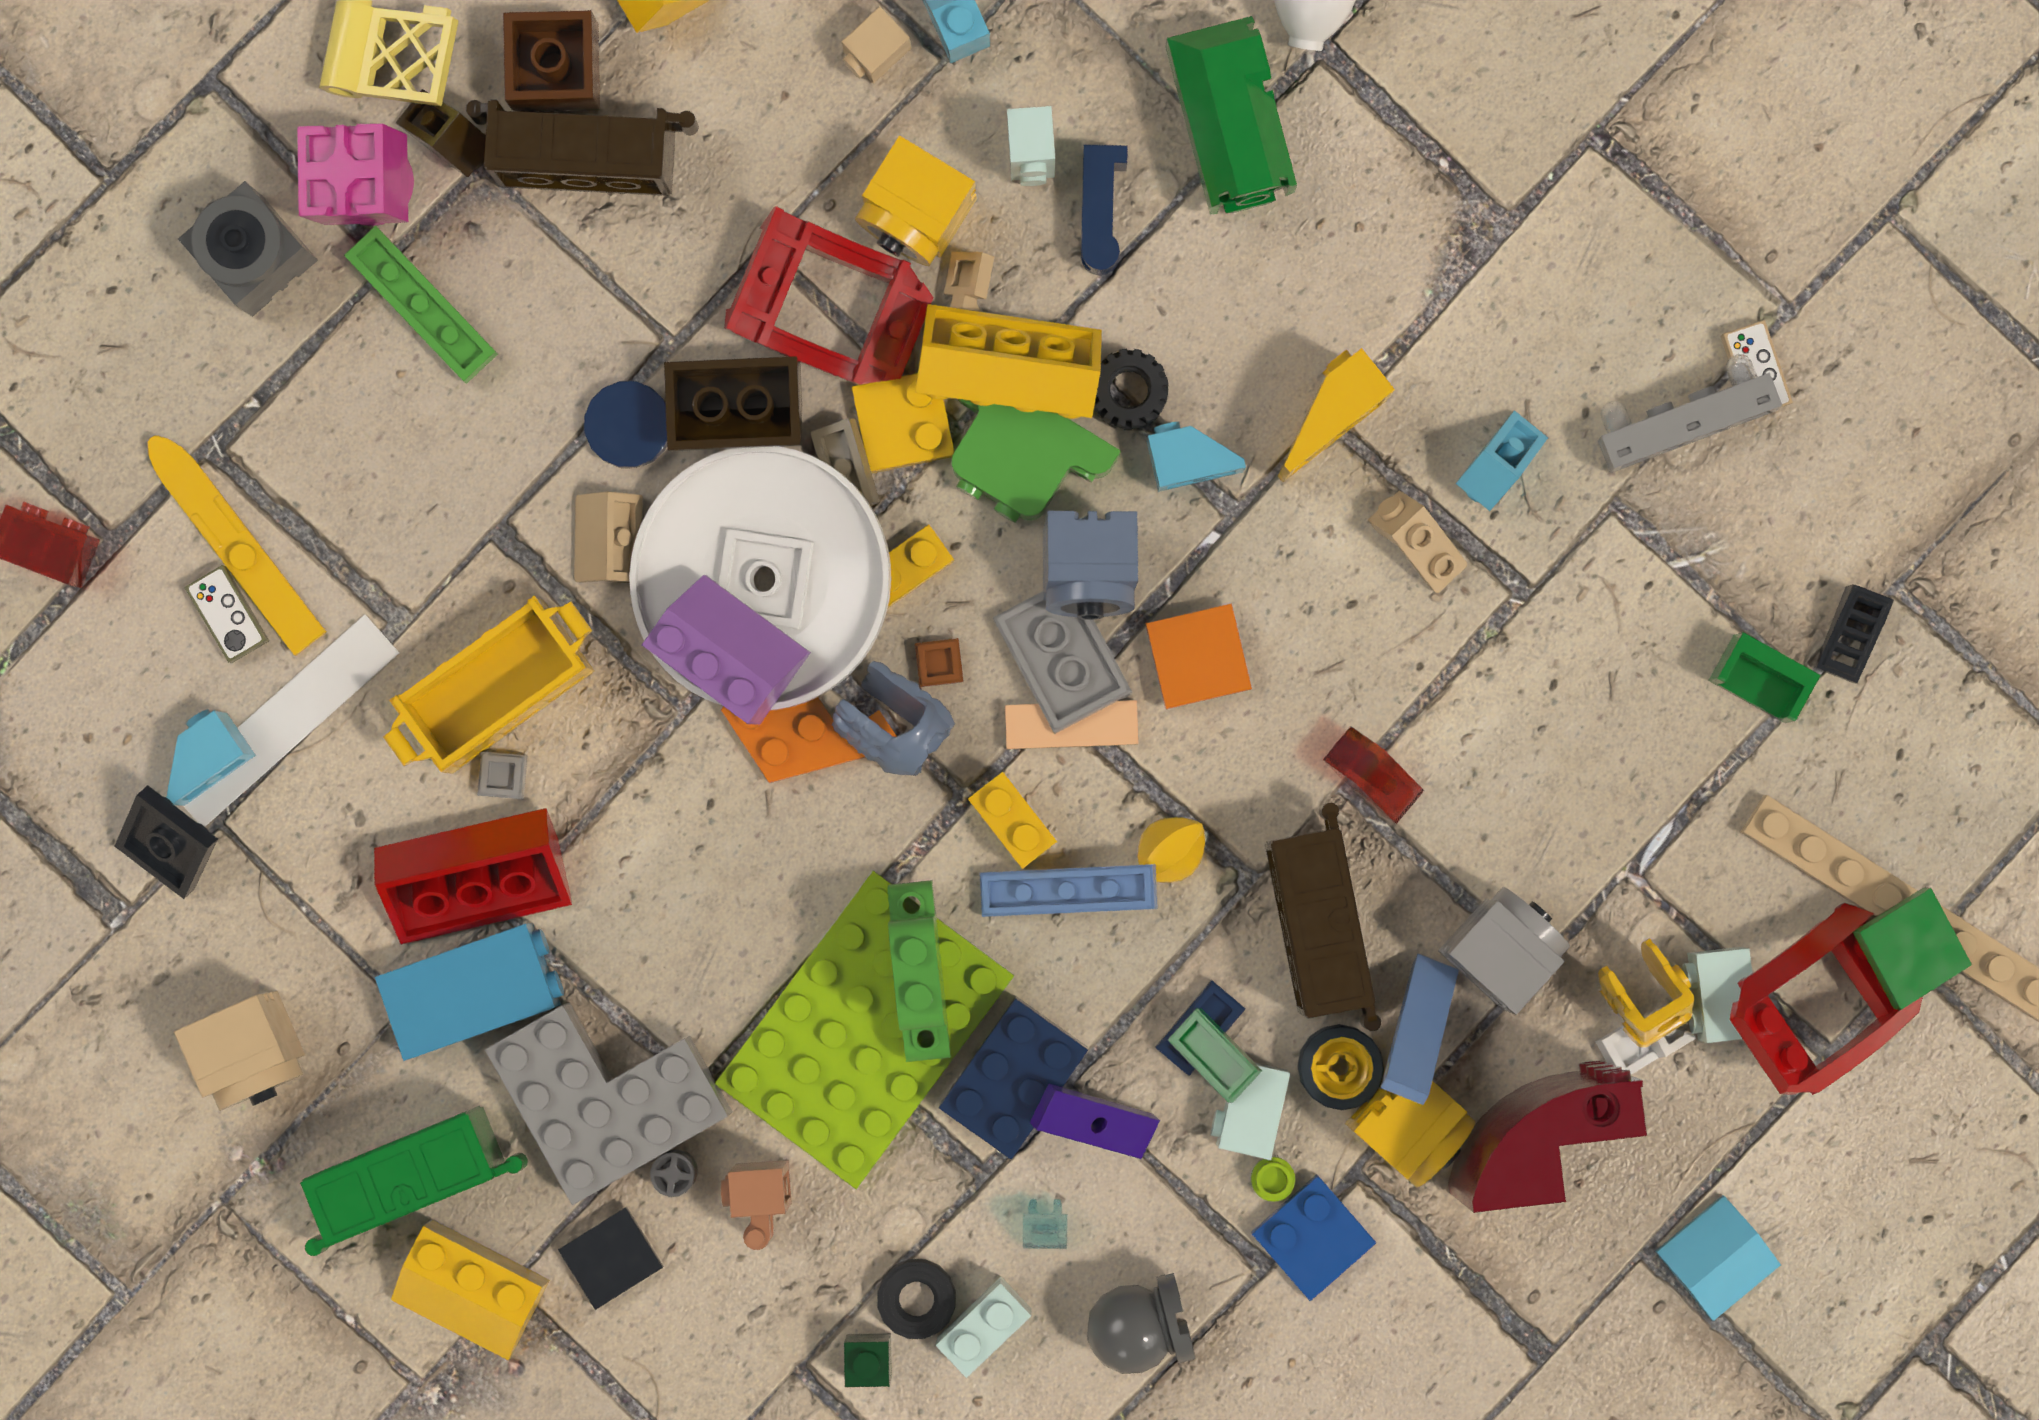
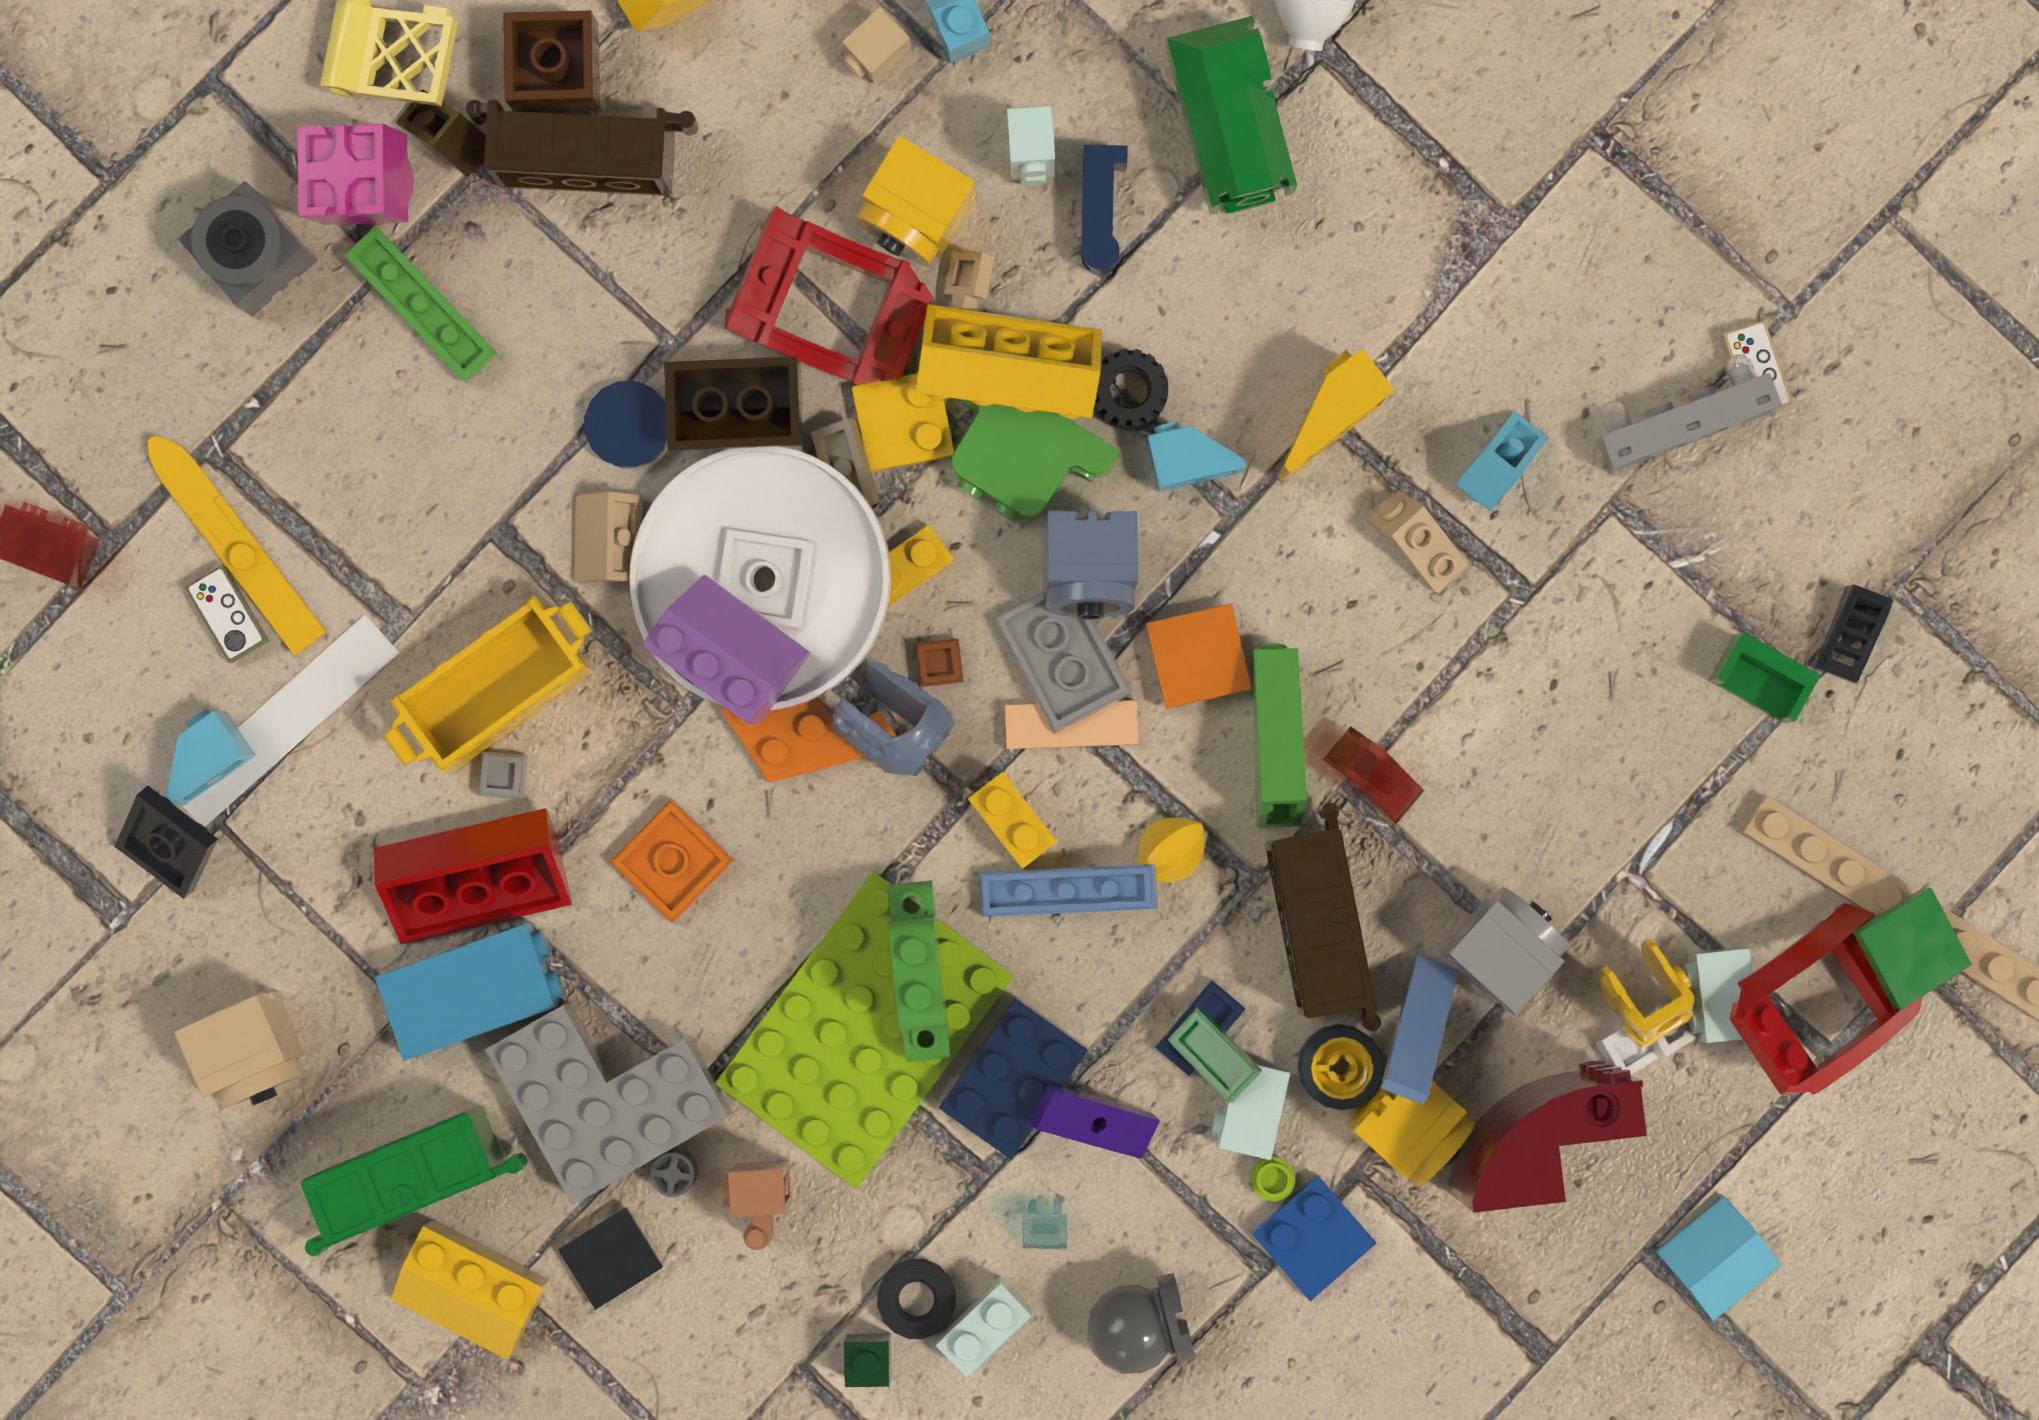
none -> orange tile [609,799,735,923]
none -> bright green slope [1251,643,1307,828]

